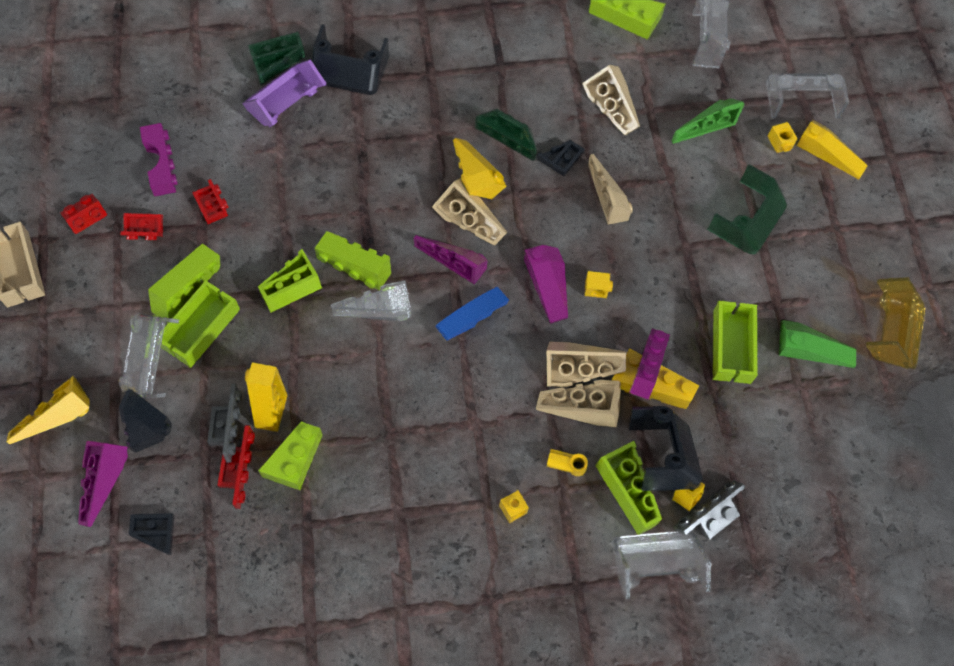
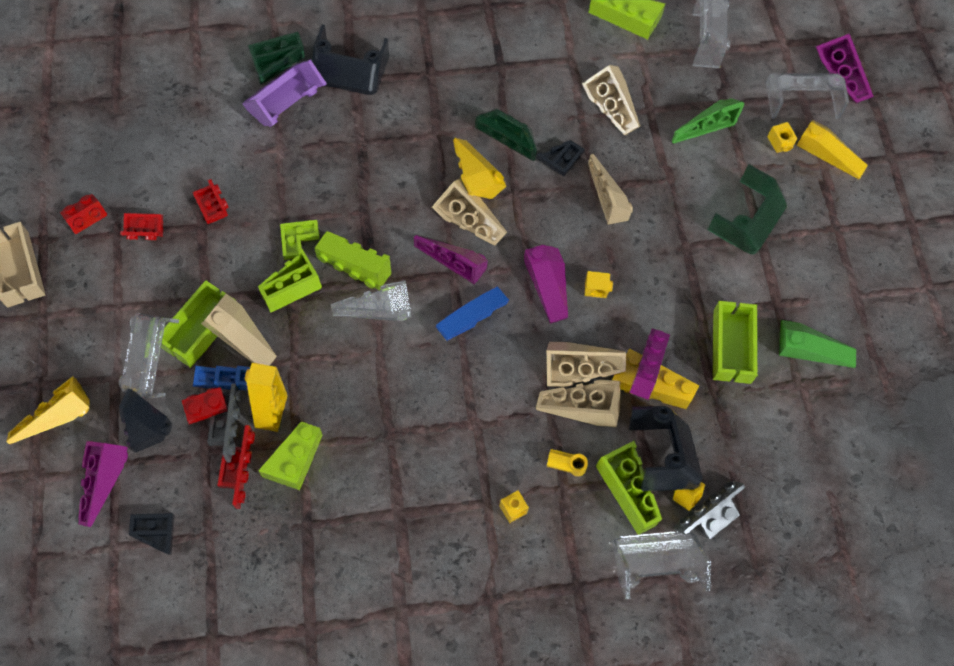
magenta arch [140,123,178,197] -> none
lime wedge [148,244,220,323] -> none
clear yellow windscreen [866,277,925,369] -> none
none -> red bracket [181,387,228,424]
none -> blue slope [193,366,250,390]
none -> tan wedge [202,294,277,366]
none -> lime plate [280,220,320,260]
none -> magenta wedge [816,34,874,103]

